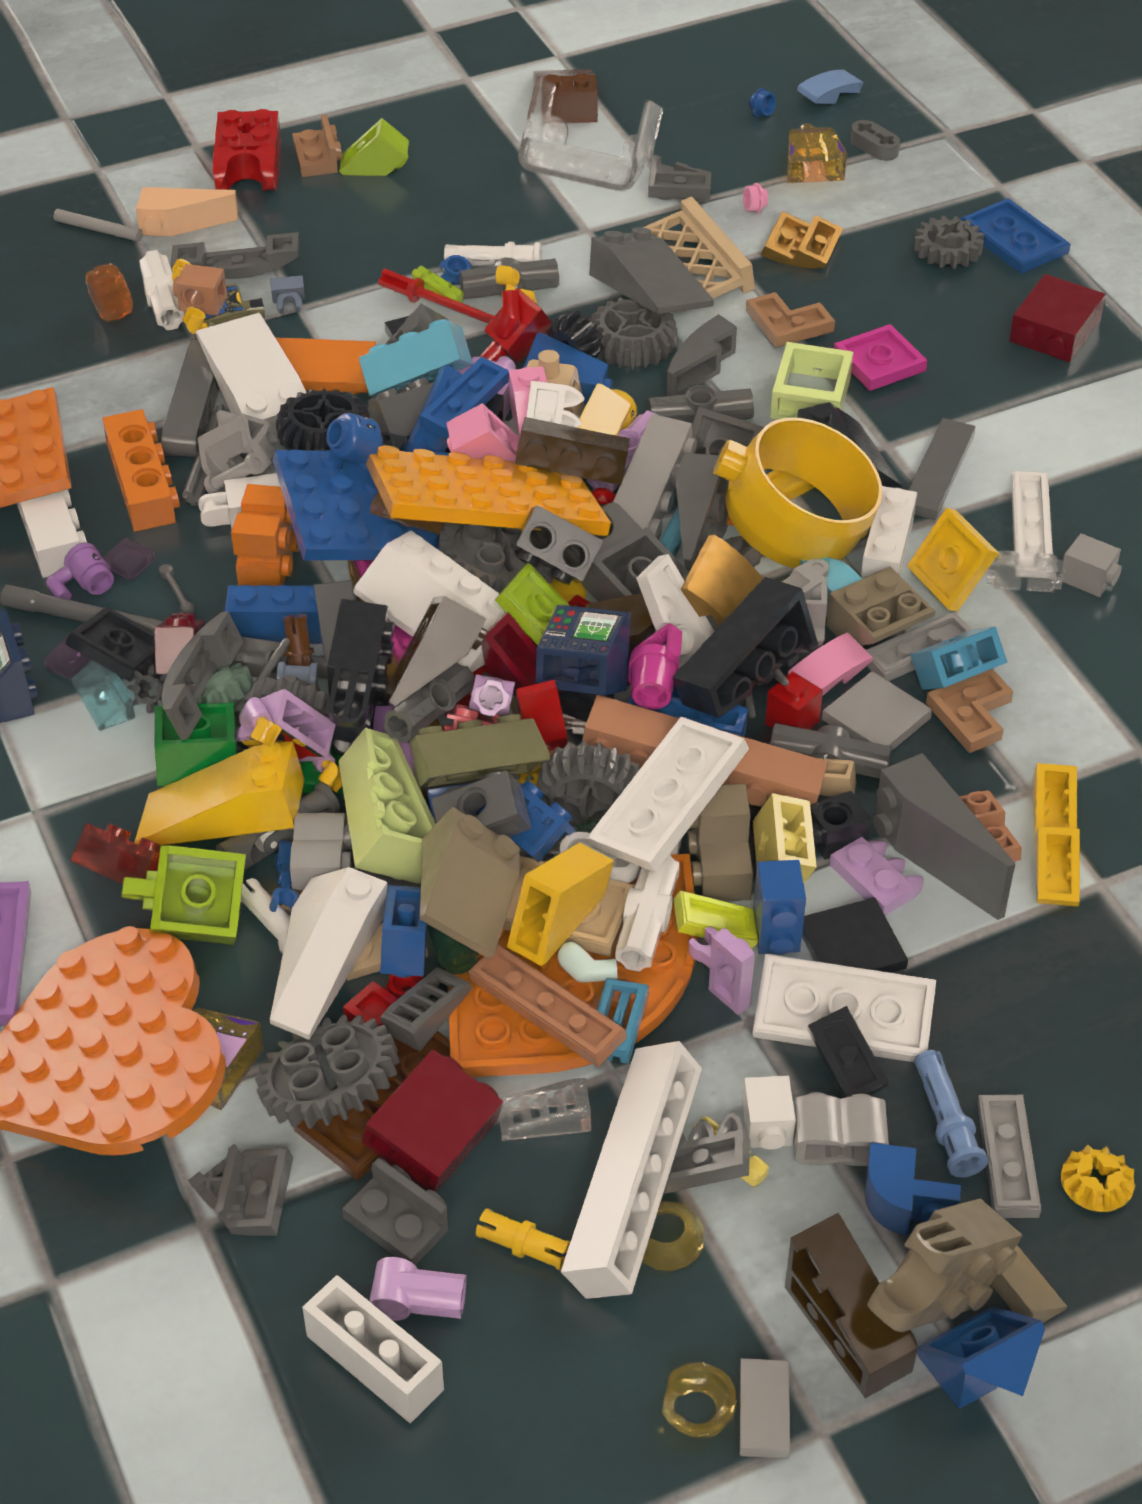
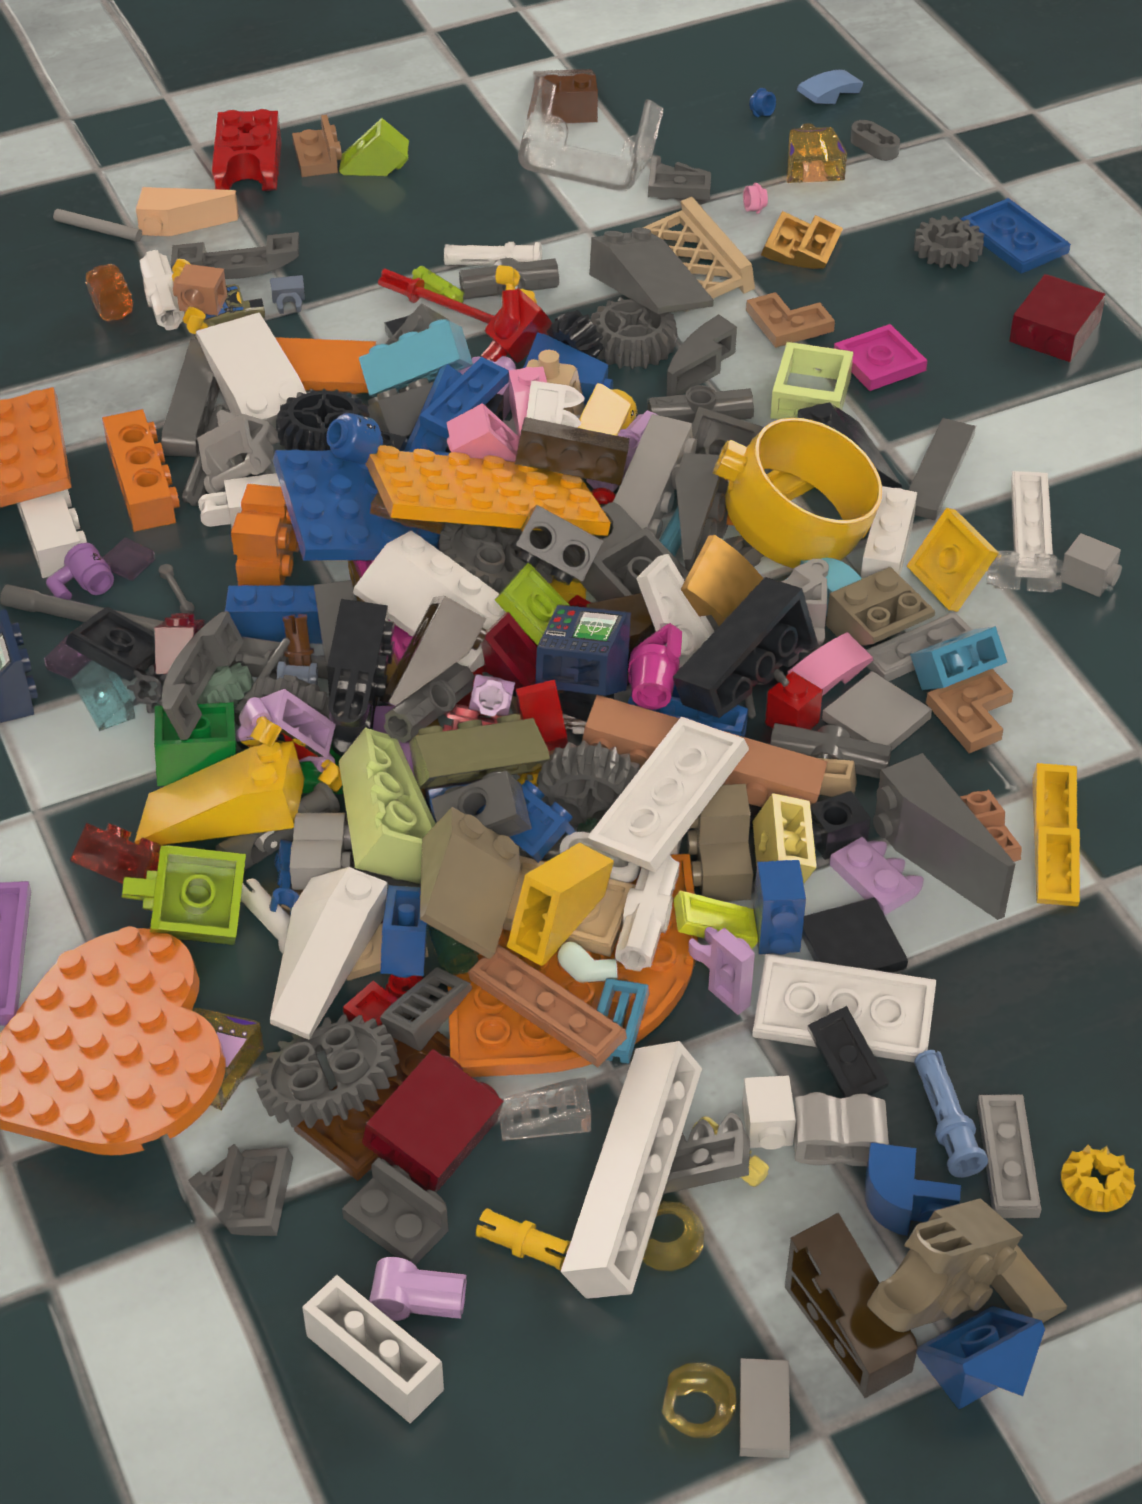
blue plate [440,255,472,285] -> none

